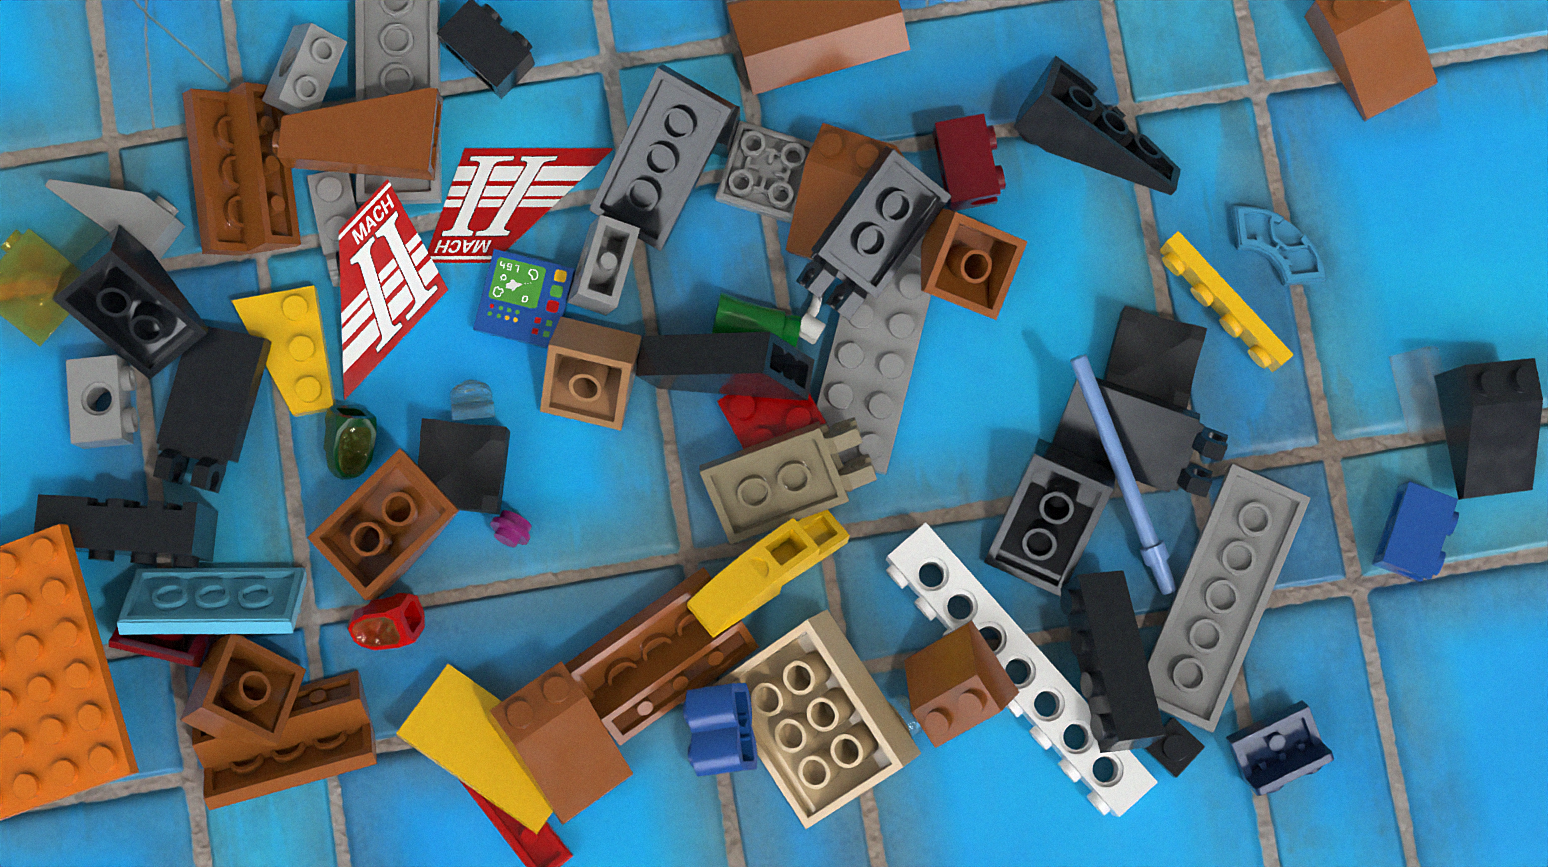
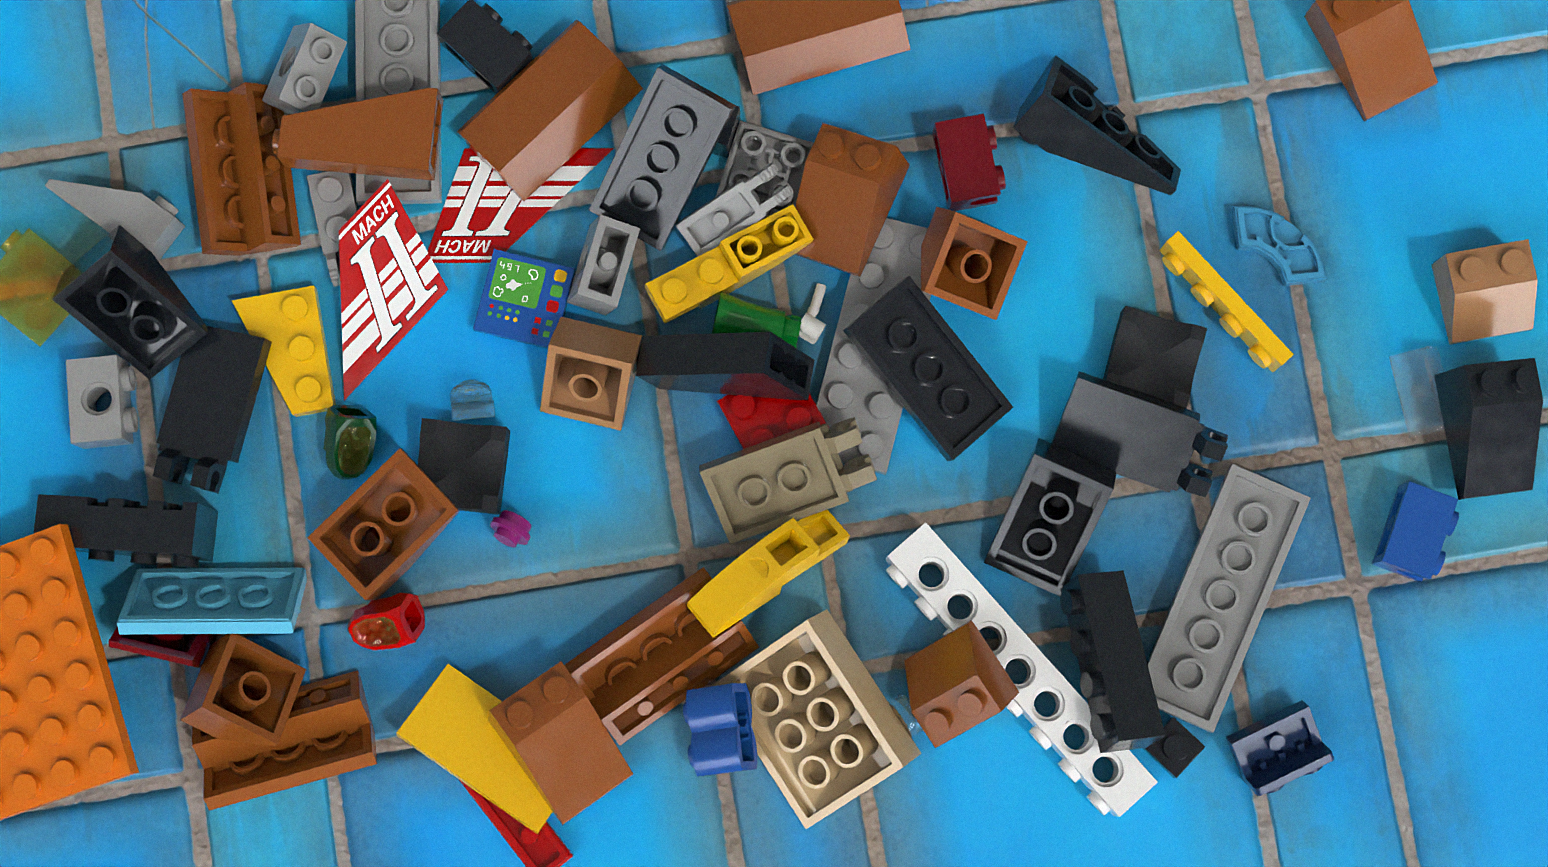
tile [796,145,951,320] -> none
medium blue bar [1070,354,1177,595] -> none
none -> dark orange slope [457,19,643,201]
none -> yellow slope [645,204,814,324]
none -> light grey hinge [676,162,794,257]
none -> black plate [843,276,1013,461]
none -> medium nougat slope [1431,239,1538,345]

